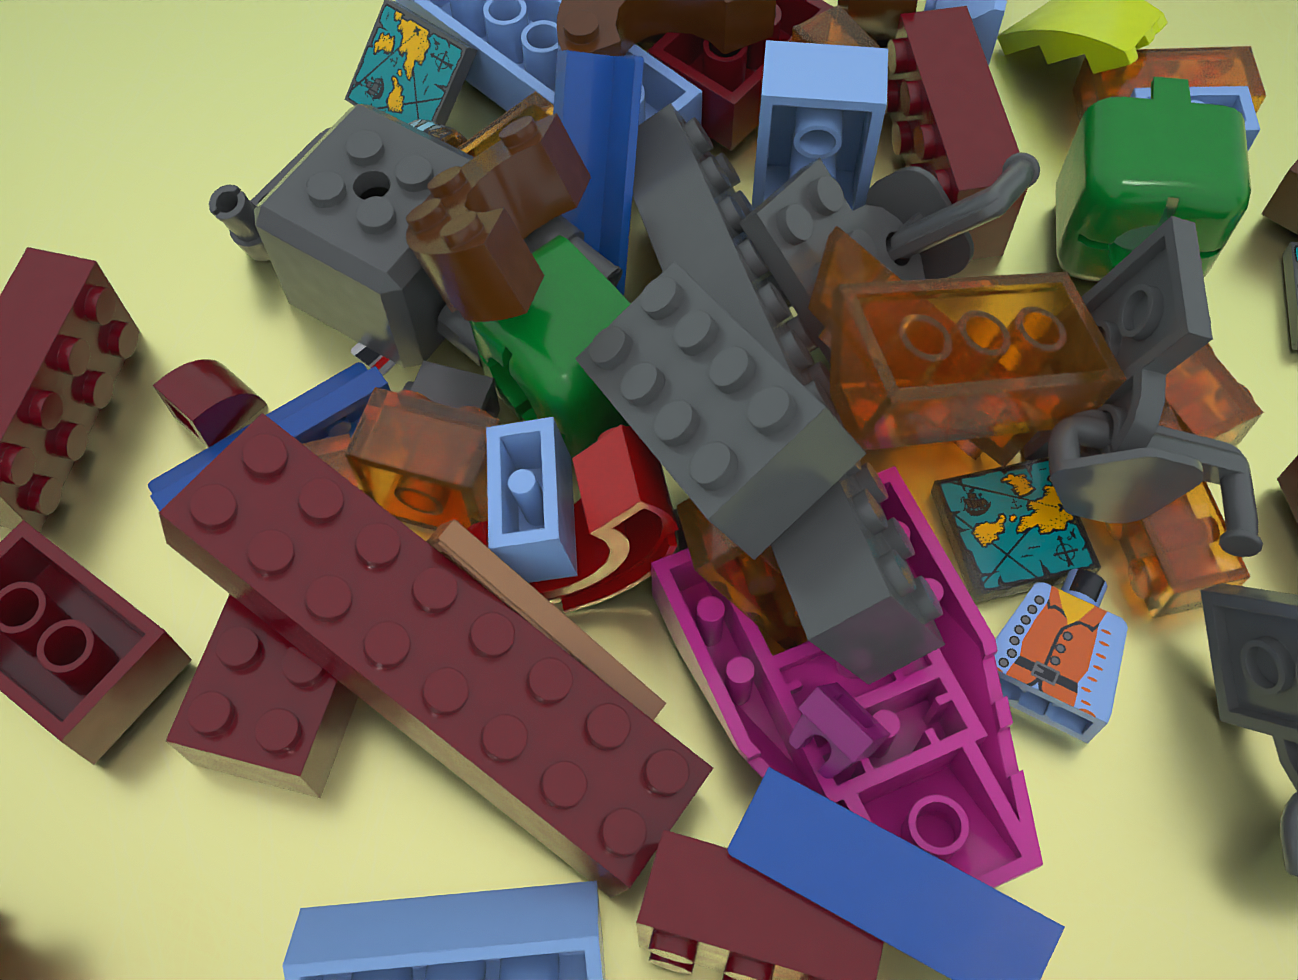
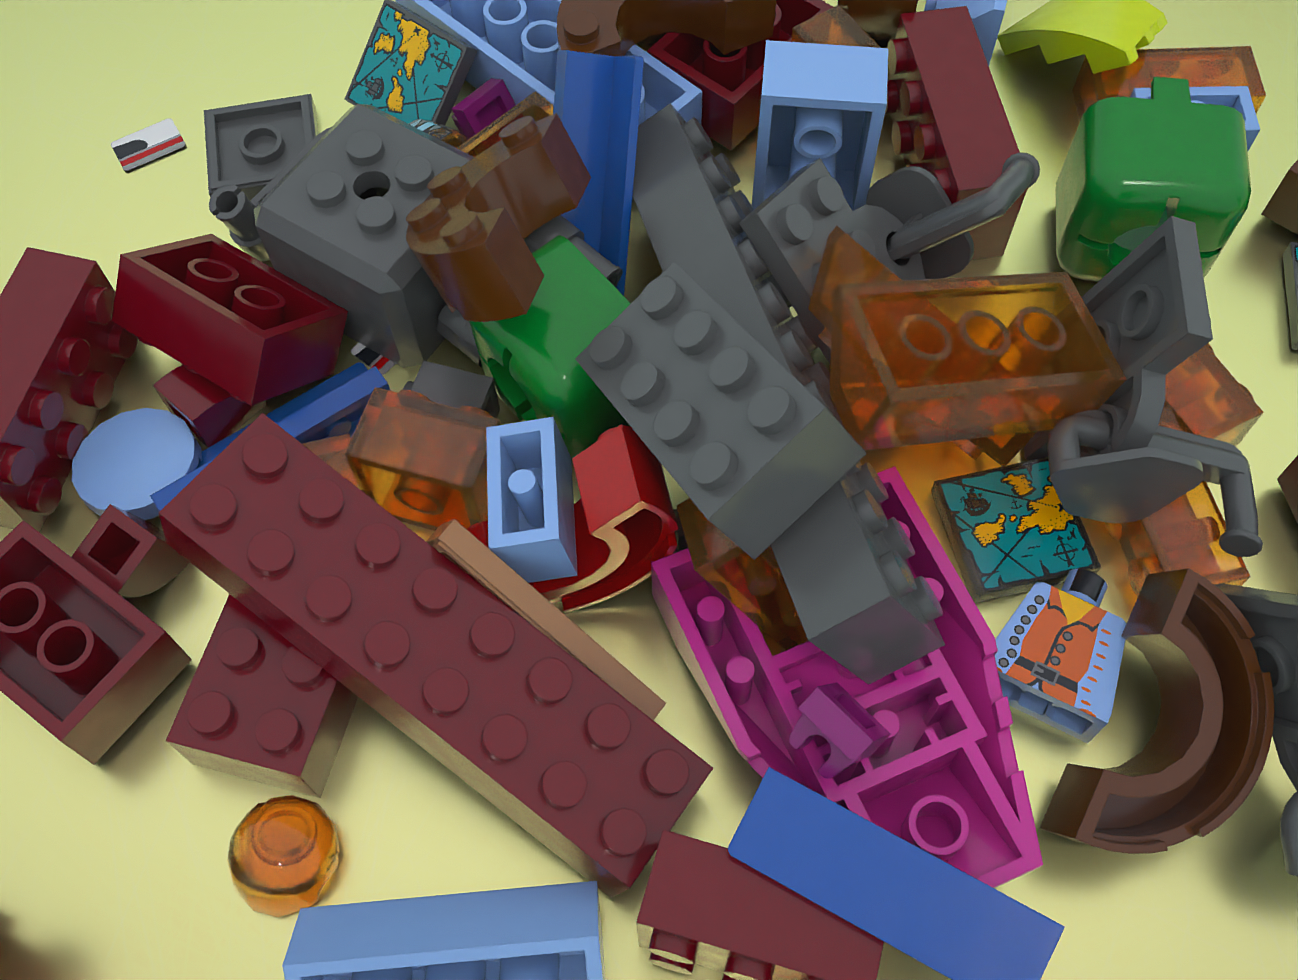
none -> light blue tile [71,408,202,520]
none -> dark red brick [71,504,190,597]
none -> sticker [111,118,185,171]
none -> dark red brick [112,234,348,406]
none -> dark grey tile [204,94,318,200]
none -> clear orange hair [227,795,340,917]
none -> magenta tile [451,78,522,155]
none -> reddish brown brick [1040,568,1274,854]

